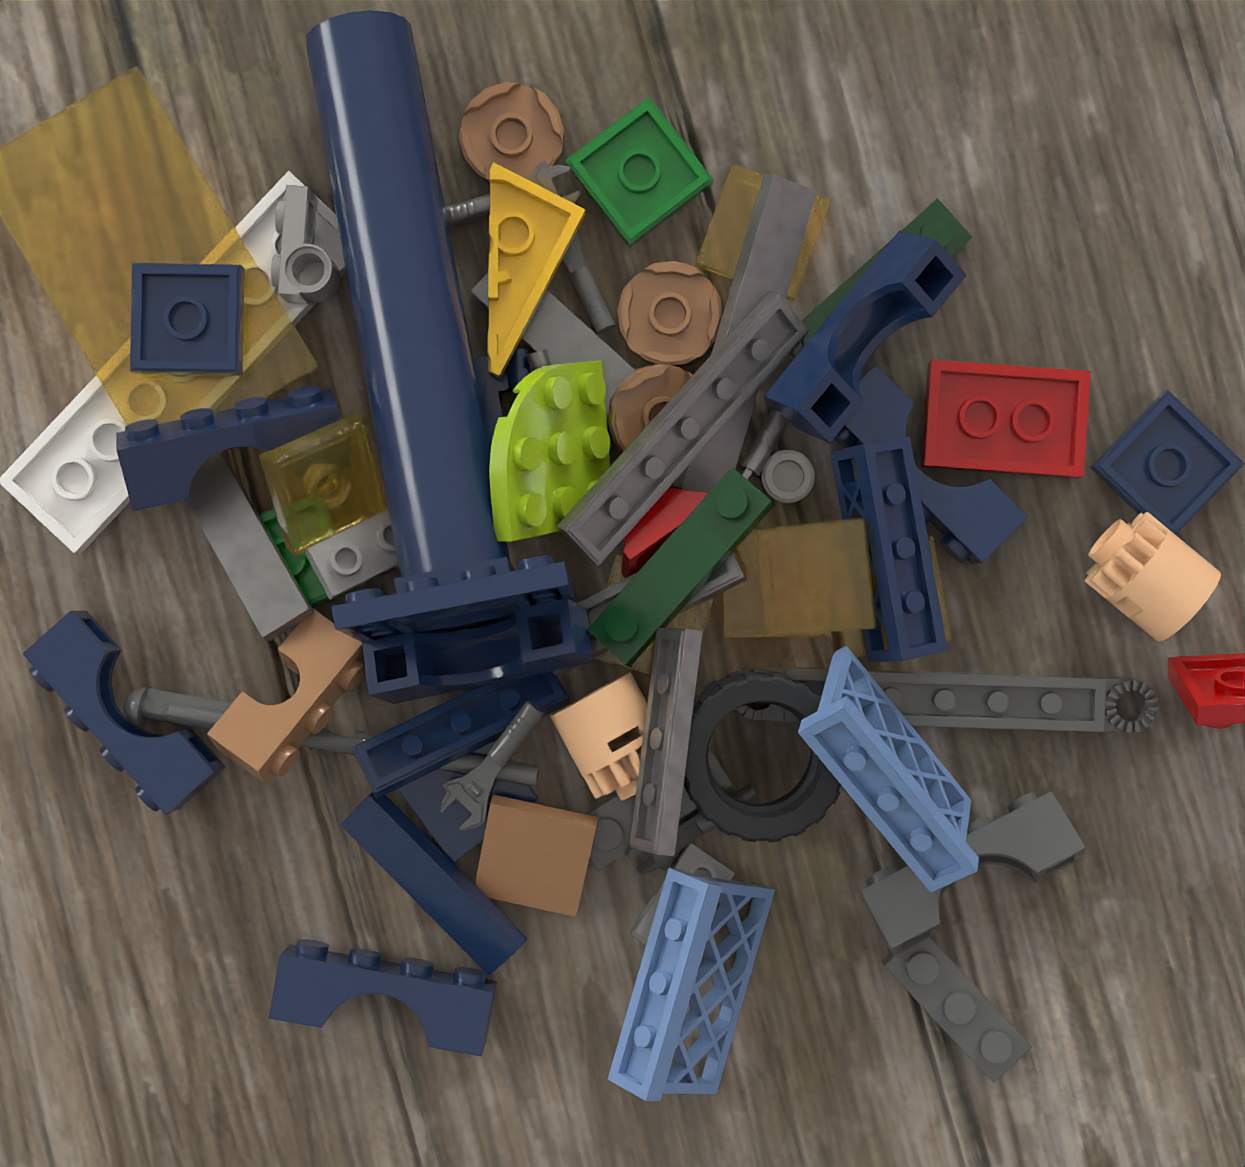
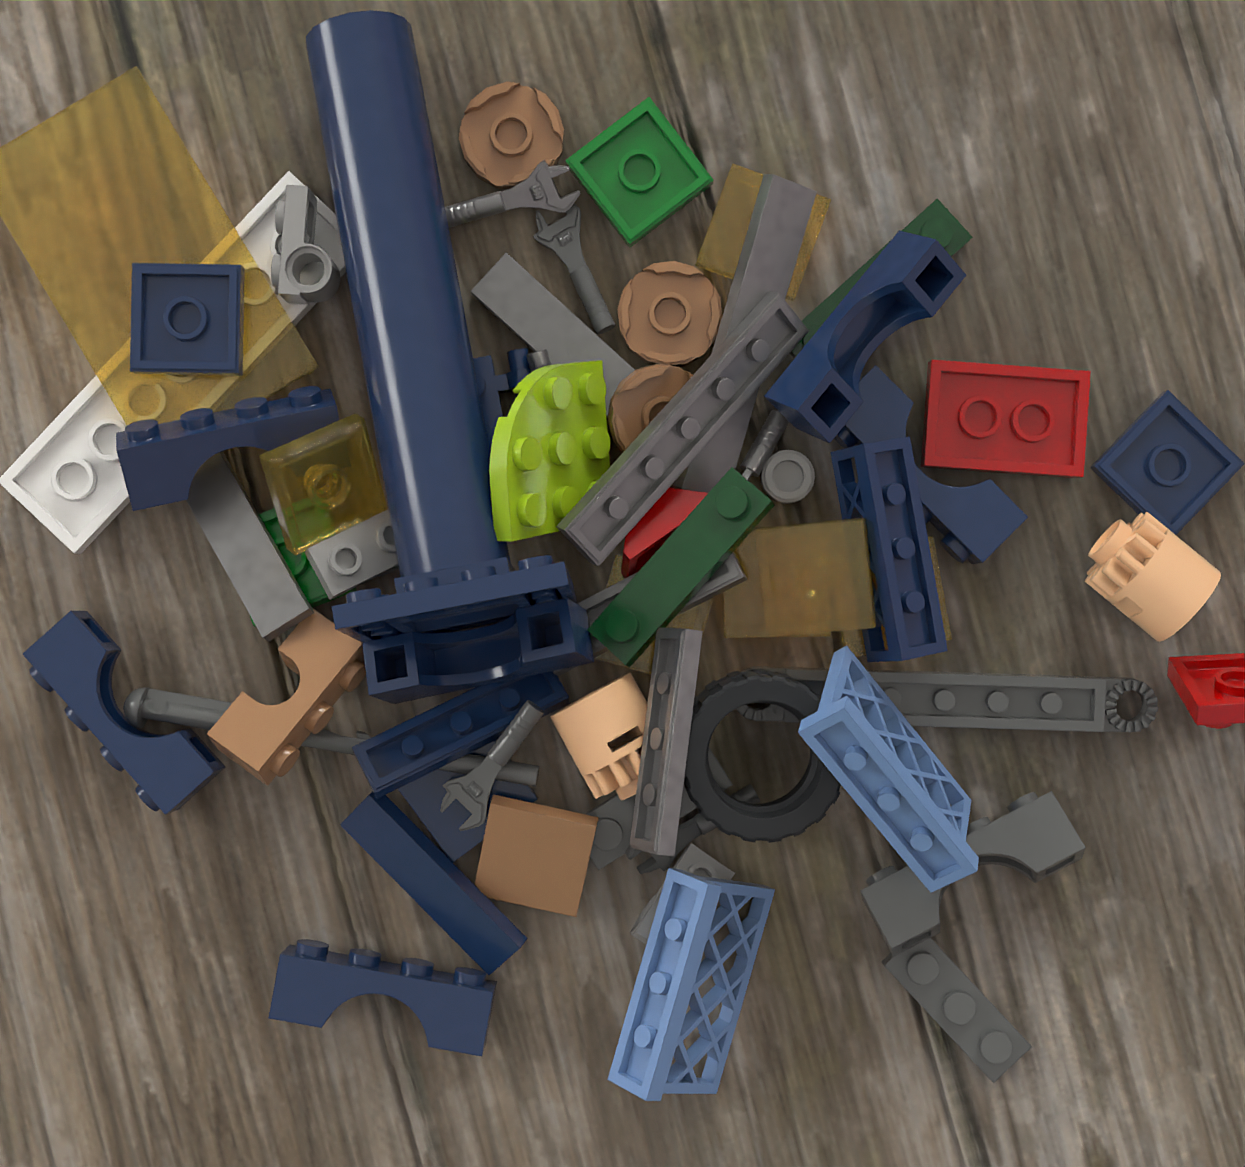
yellow wing [487,162,585,379] -> none

